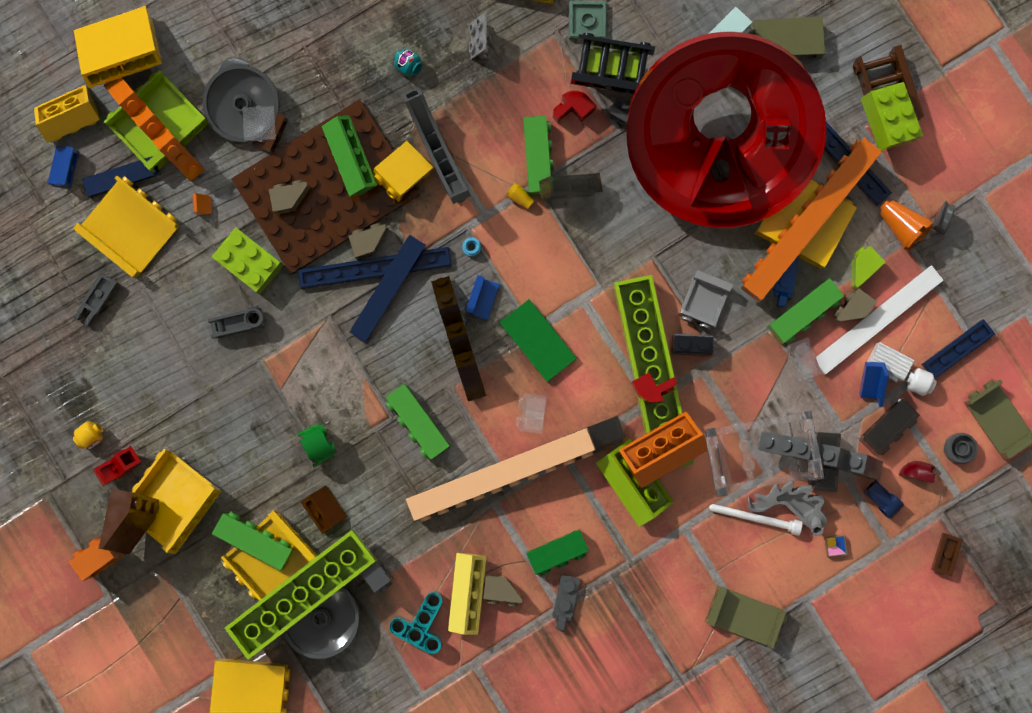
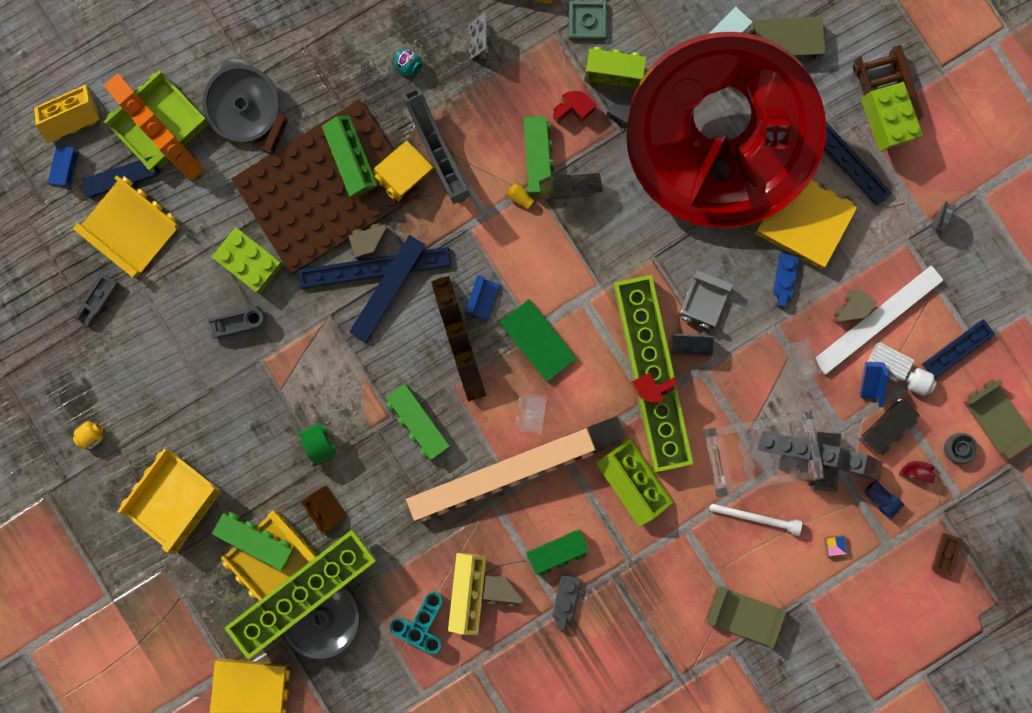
orange brick [69,537,125,581] -> none
yellow brick [74,6,162,89] -> none
red brick [93,446,141,487] -> none
reddish brown slope [98,489,159,554] -> none
orange slope [193,193,212,216] -> none
clear piece [243,105,276,142] -> none
dark tan slope [269,180,310,215] -> none
dark grey brick [361,559,394,593] -> none
medium azure plate [462,237,481,257] -> none
black fence [571,33,655,95] -> none
orange slope [619,411,710,488] -> none
orange brick [741,137,882,303] -> none
light grey animal [748,479,827,536] -> none
bright green brick [767,278,844,344] -> none
lime slope [851,246,886,290] -> none
orange cone [880,200,934,252] -> none

